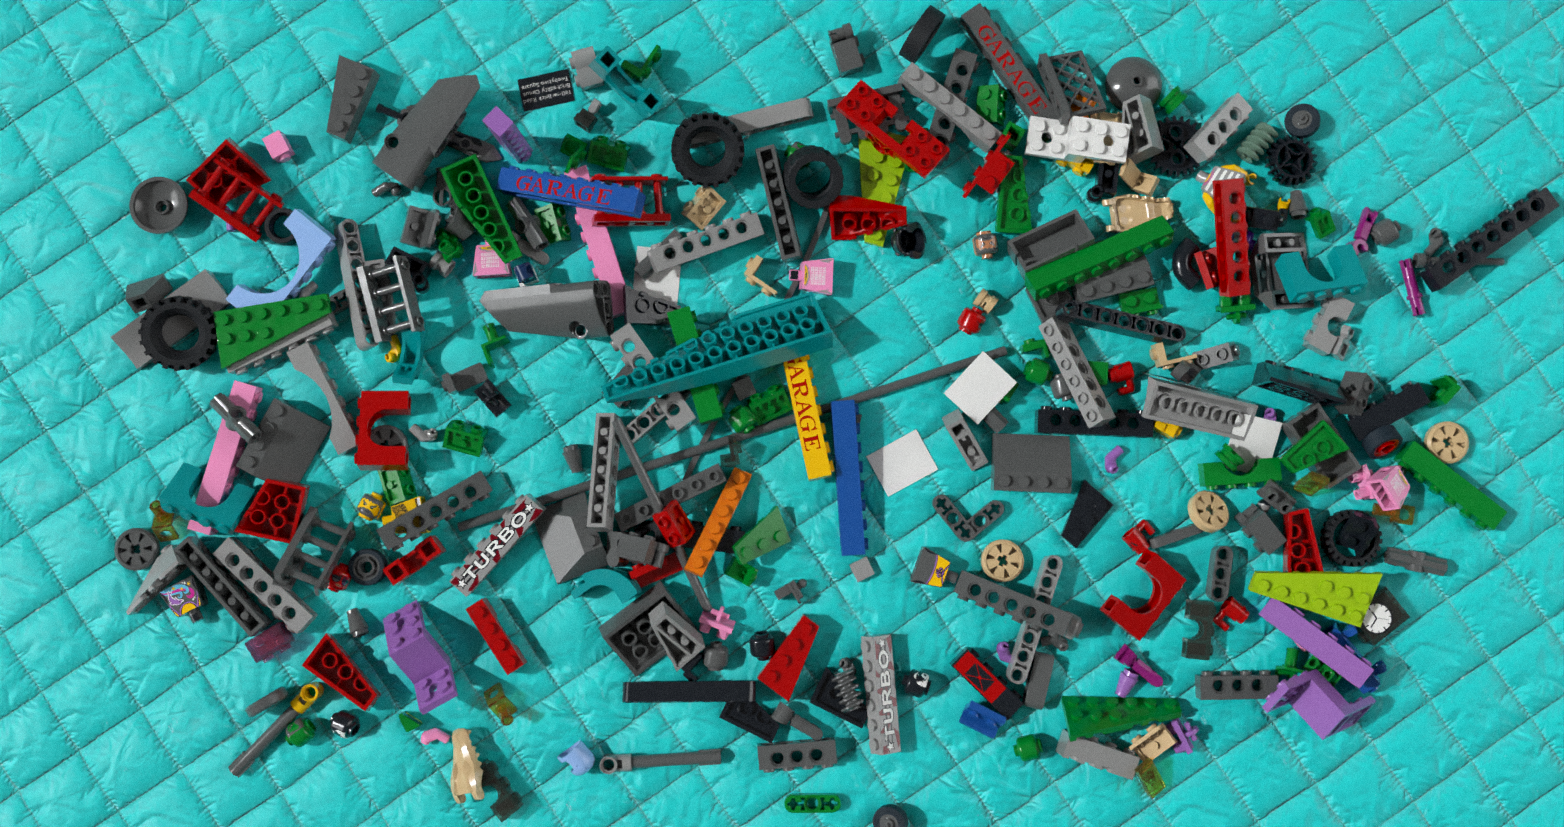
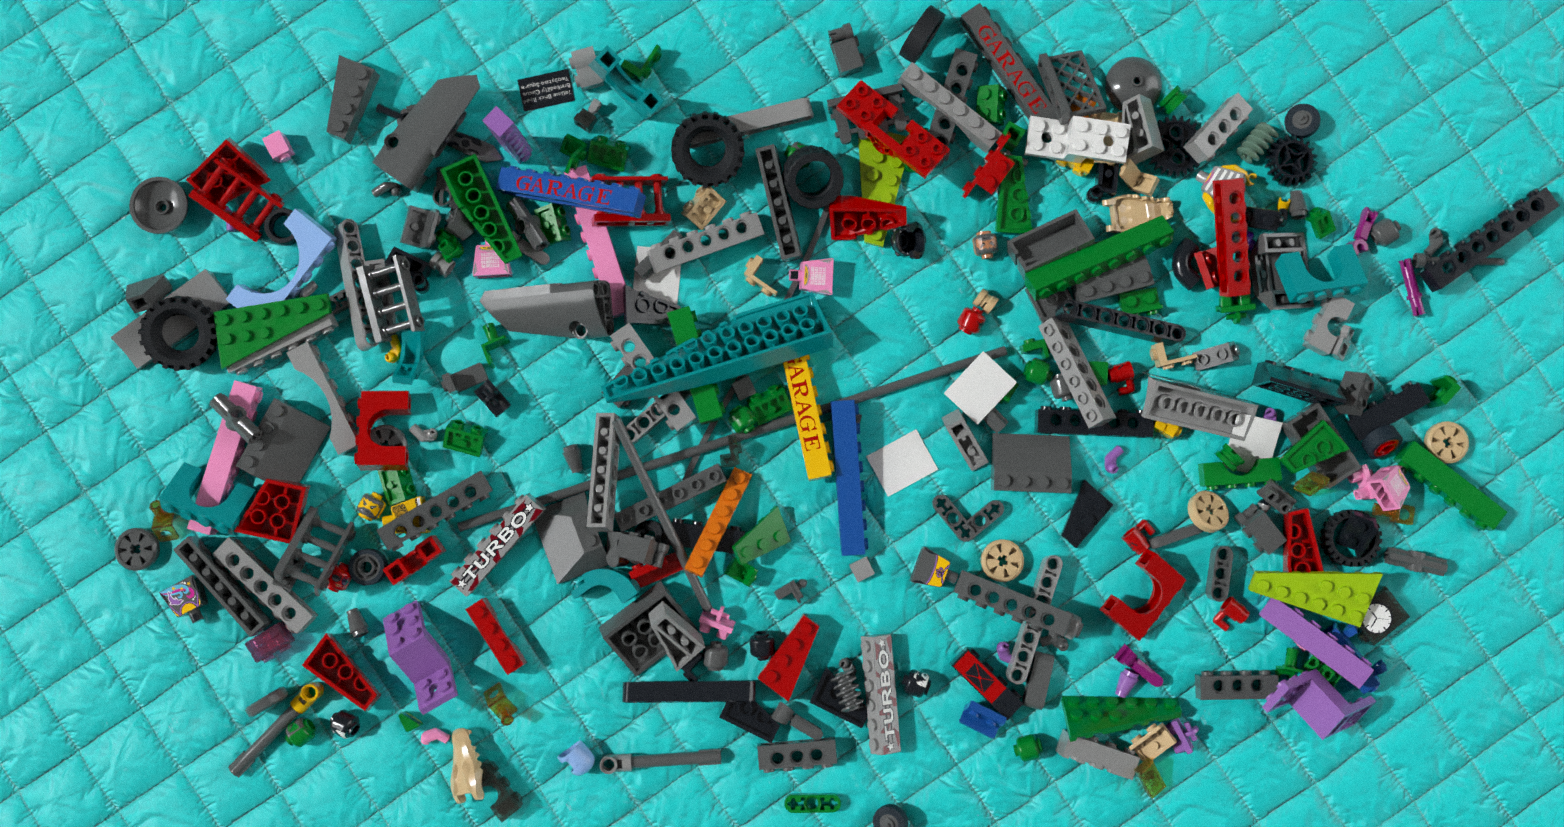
light grey wedge [126,544,188,615] -> none
dark blue leg [514,262,539,287] -> none
red bracket [652,499,696,548] -> none
dark grey piece [1170,360,1201,384] -> none
clear smoke arch [1181,599,1216,660] -> none

